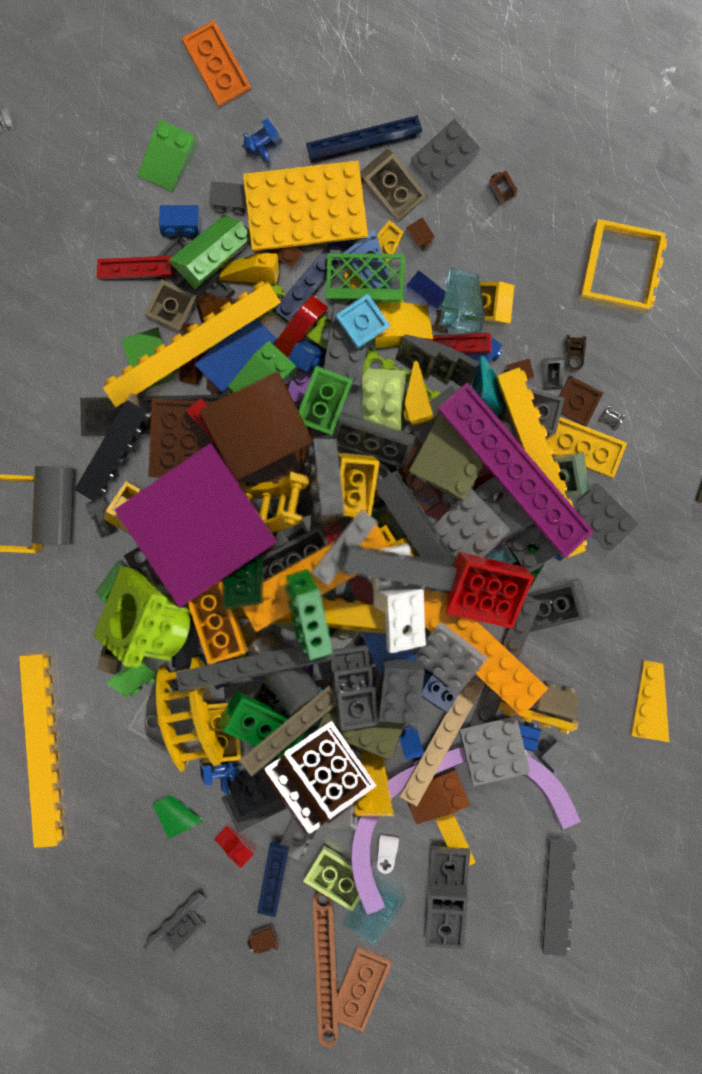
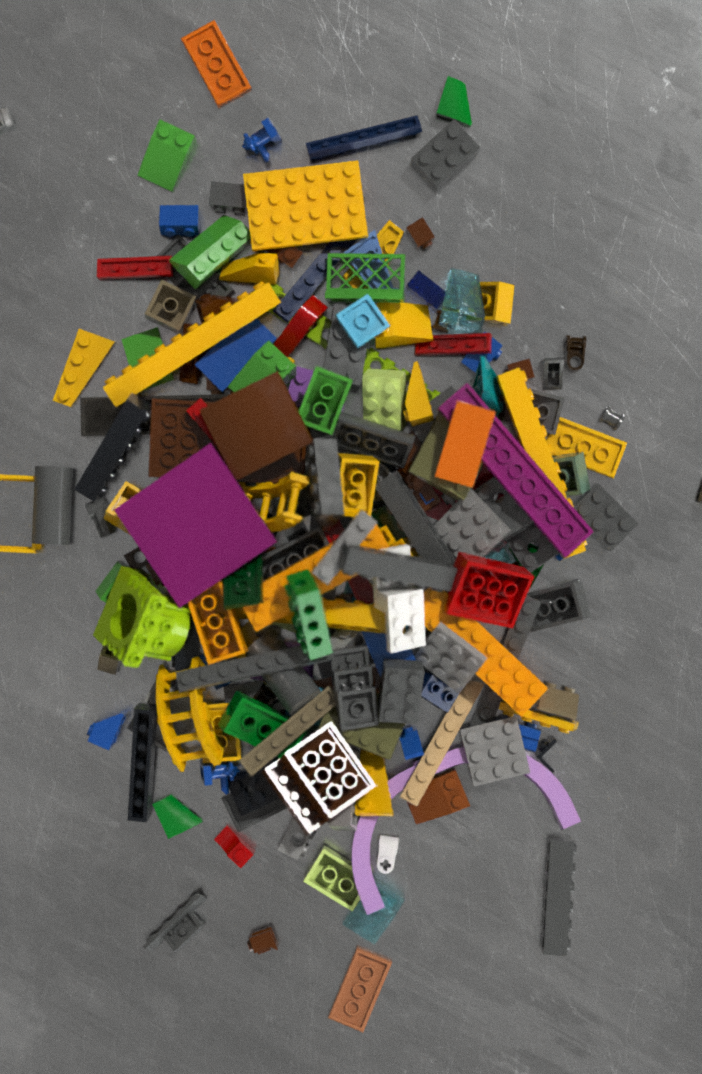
yellow brick [19,653,62,848] -> none
bright green slope [107,656,158,697] -> none
dark blue plate [257,843,289,917] -> none
blue brick [288,341,326,372] -> none
nougat gear [313,892,339,1047] -> none
dark tan slope [360,149,427,221] -> none
dark grey slope [395,334,479,386] -> none
dark grey bracket [425,846,470,949] -> none
yellow tile [435,813,476,866] -> none
reddish brown window [489,171,518,205] -> none
reddish brown tile [559,375,604,427] -> none
yellow window [580,219,667,311] -> none
yellow wing [631,660,669,742] -> none
none -> yellow wing [53,329,116,407]
none -> blue slope [87,709,129,750]
none -> black brick [128,703,157,822]
none -> orange tile [435,400,496,488]
none -> green slope [436,76,472,127]

